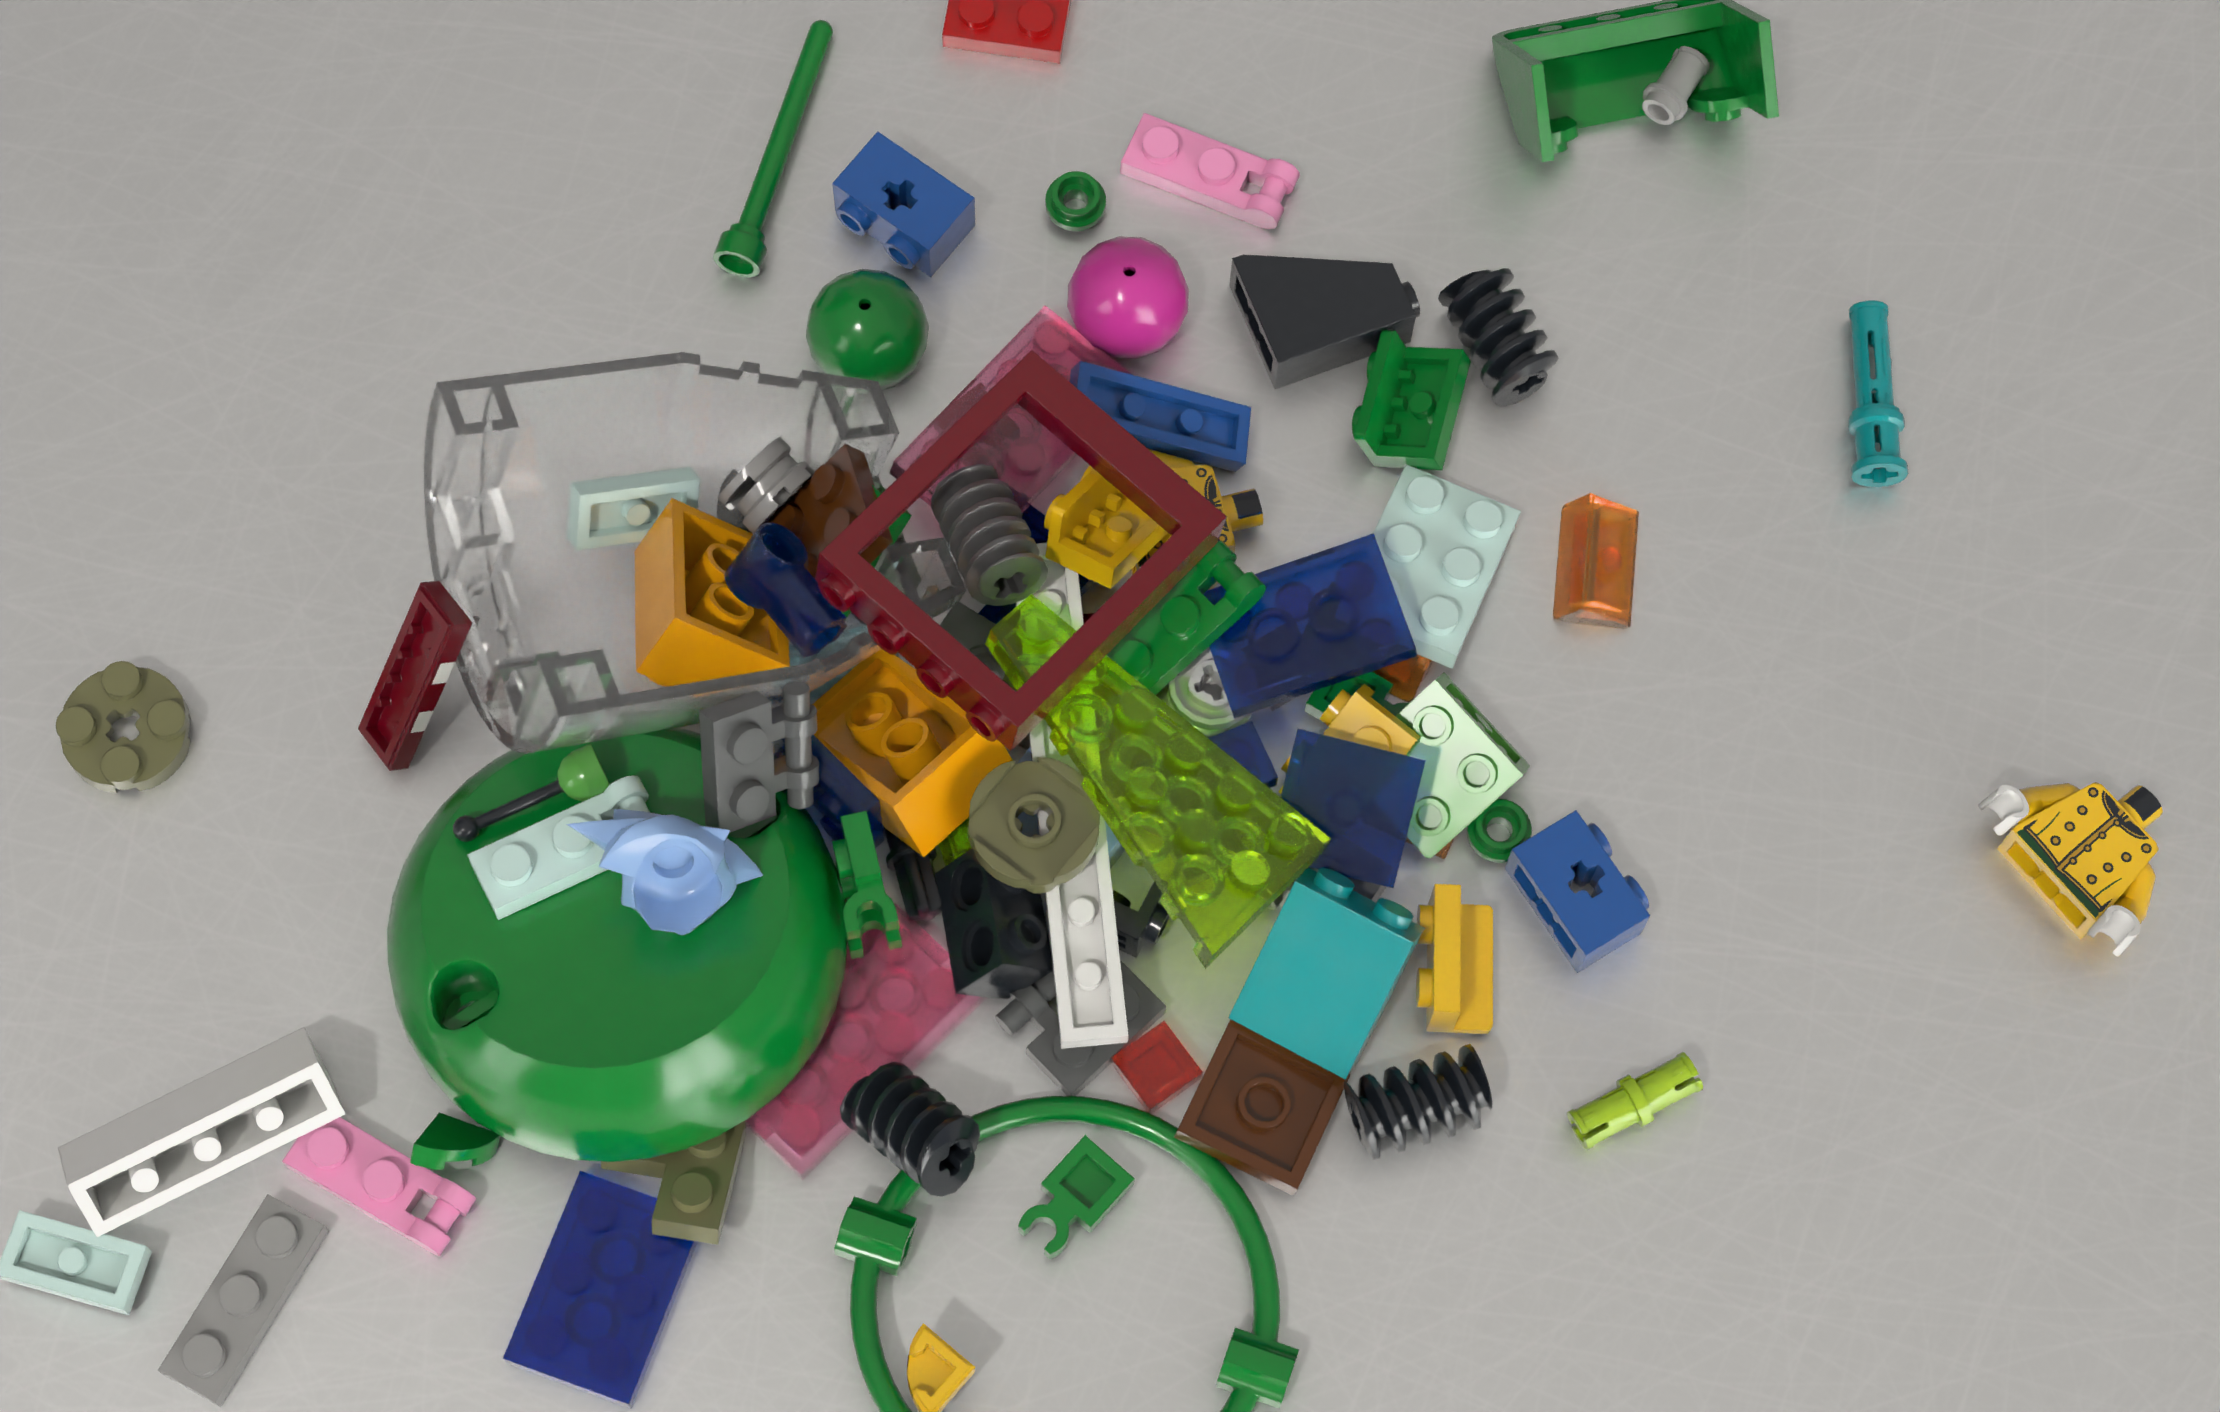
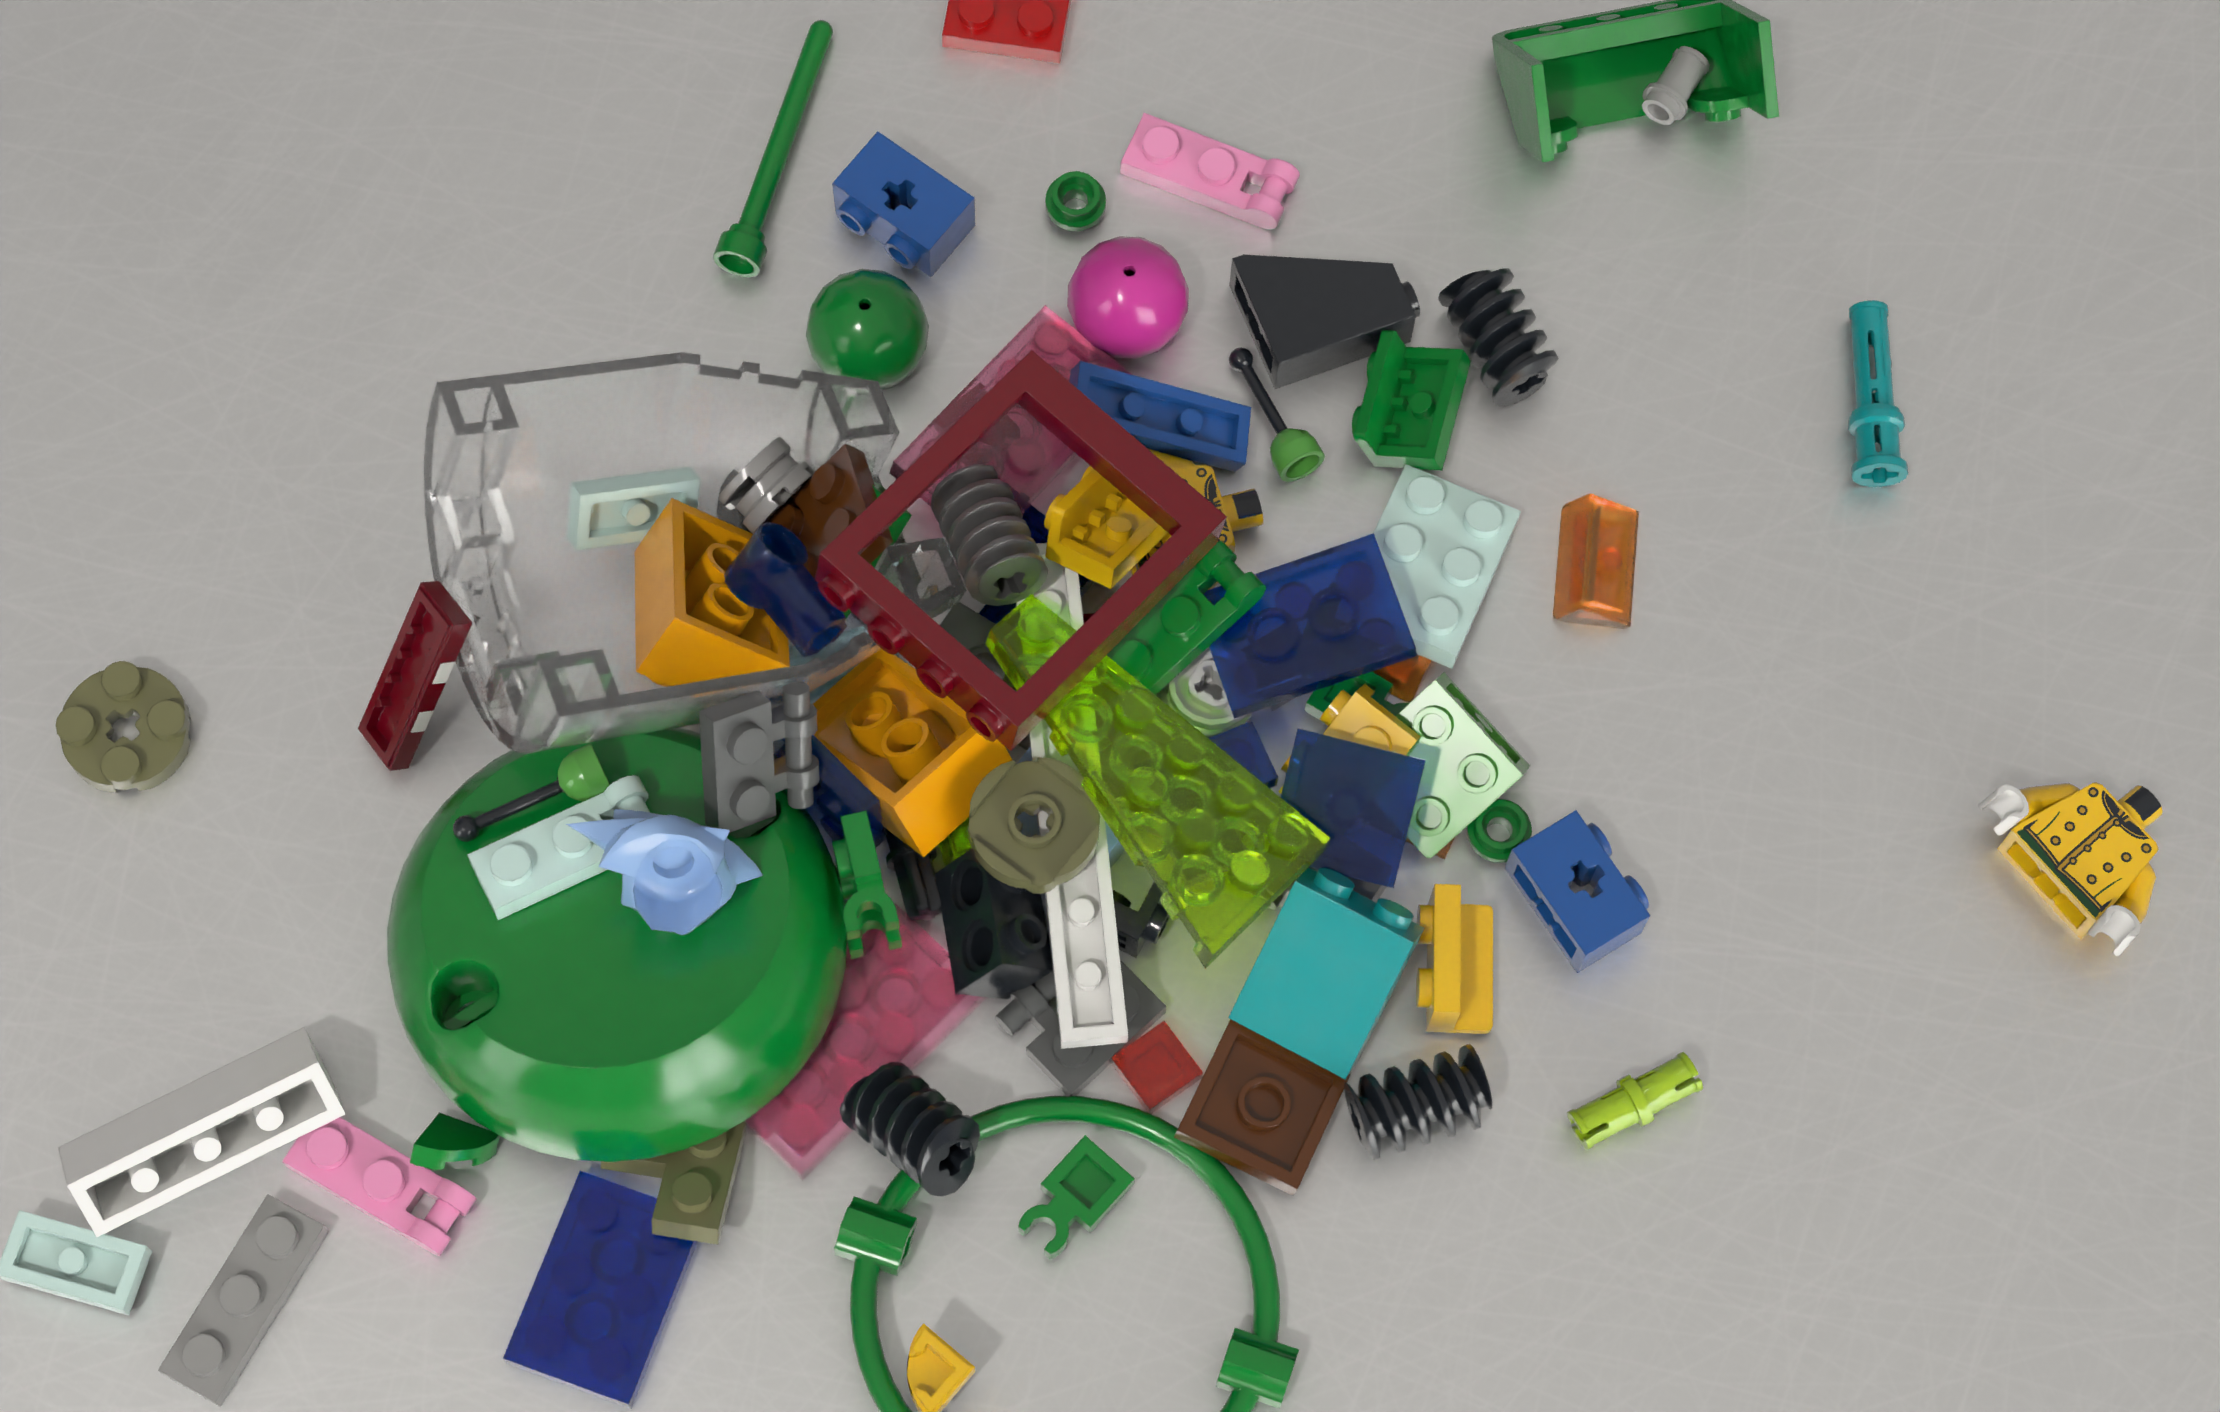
none -> bright green hinge [1229,347,1325,482]

